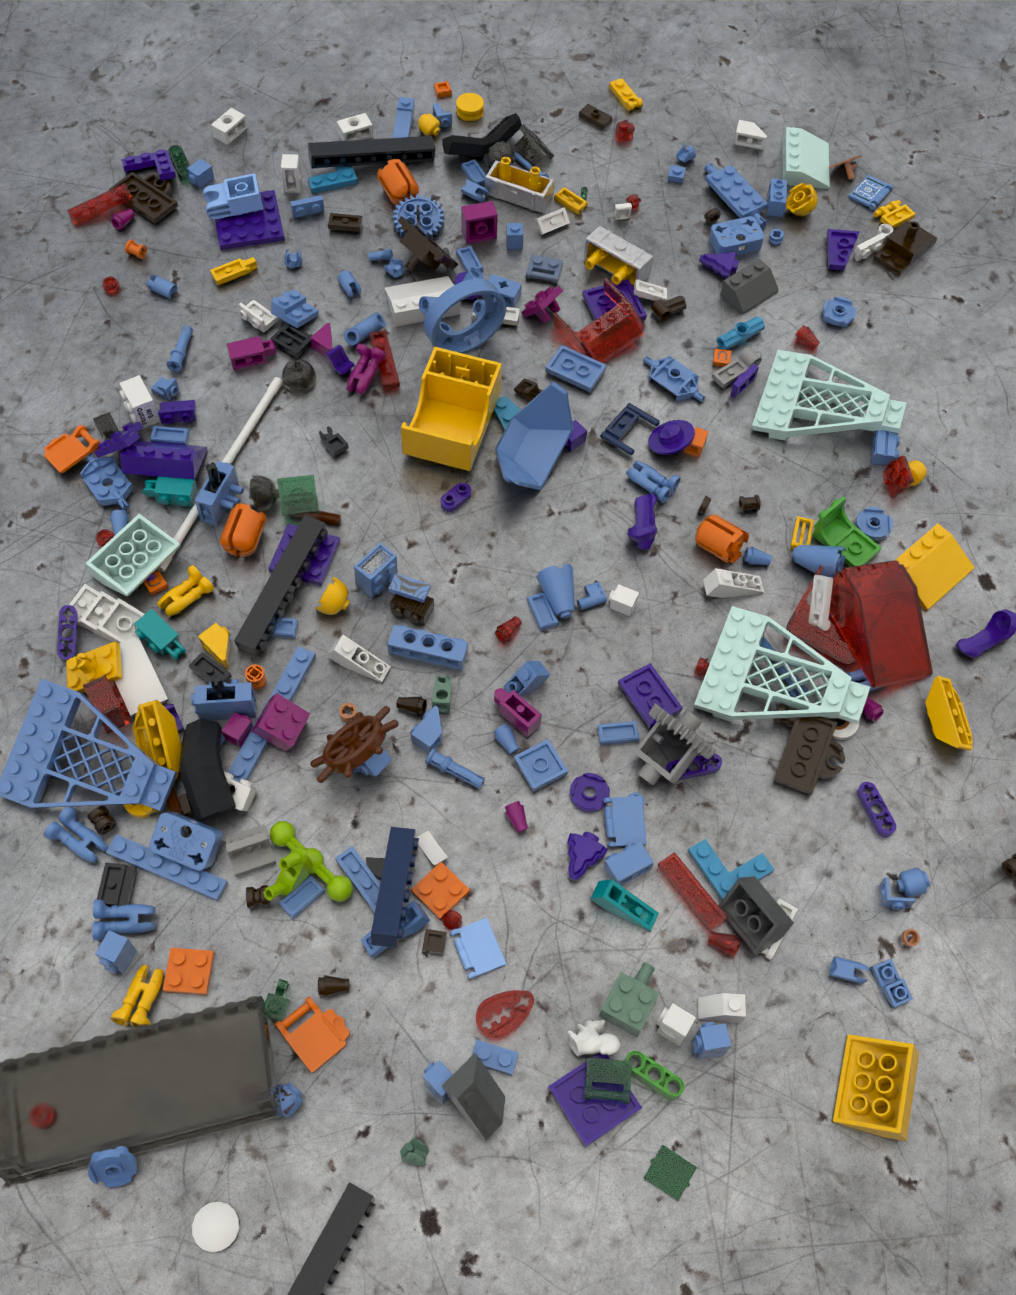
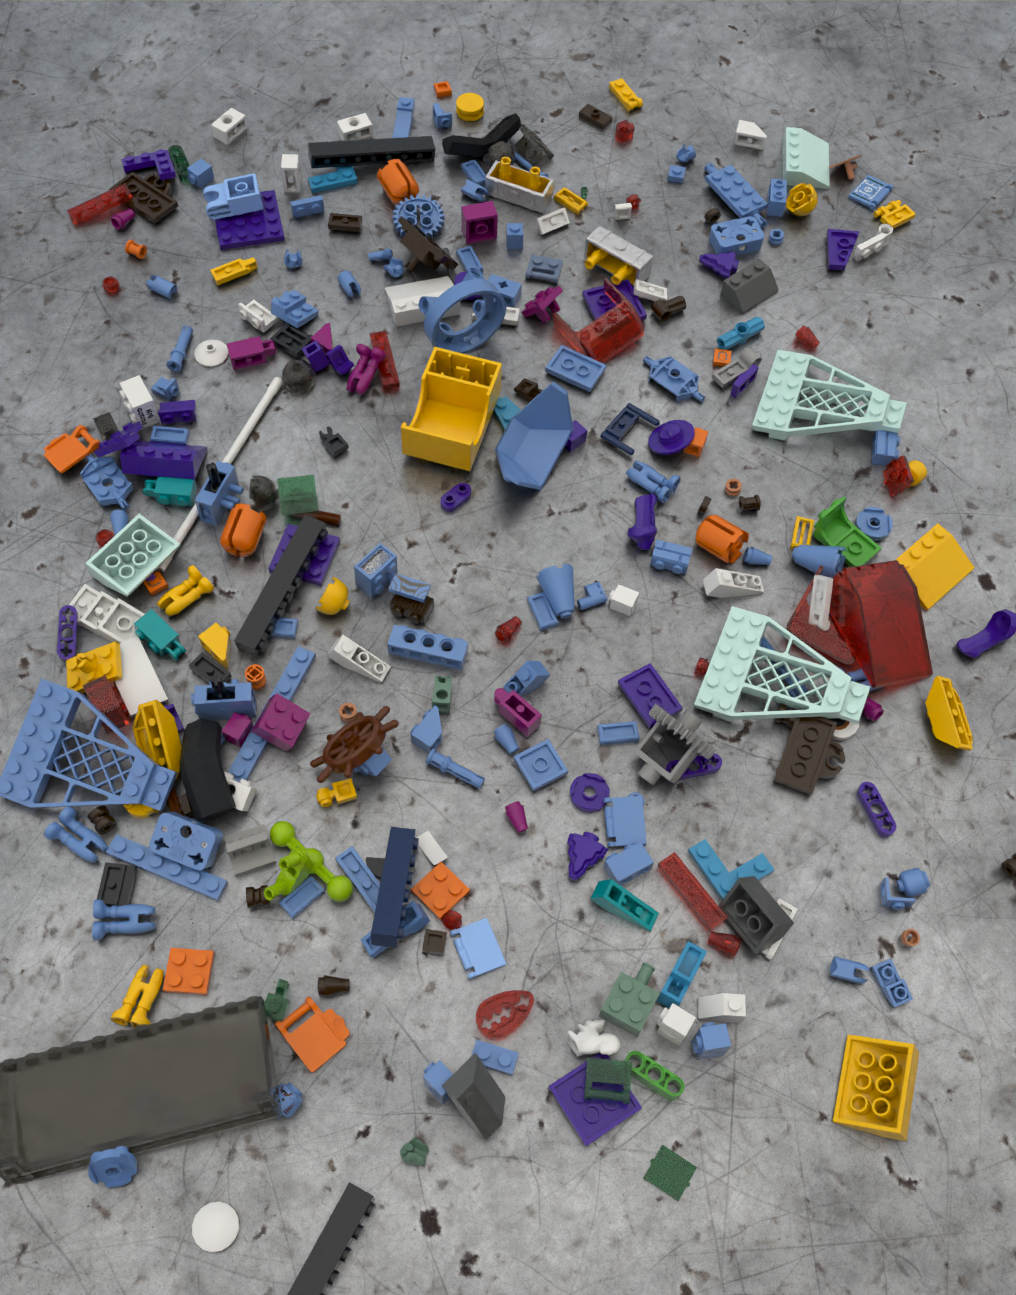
clear red plate [29,1103,53,1128] -> none
medium blue brick [95,930,137,974] -> none
medium blue cylinder [344,312,386,345] -> none
dark brown cone [396,696,427,716] -> none
yellow head [418,113,441,137] -> none
medium blue plate [822,297,857,328] -> none
dark brown brick [873,221,937,276] -> none
none -> white dish [194,340,229,367]
none -> dark purple brick [302,340,330,372]
none -> yellow plate [316,778,357,808]
none -> medium blue brick [650,539,692,574]
none -> dark azure slope [657,941,707,1008]
none -> nougat bush [725,479,742,496]

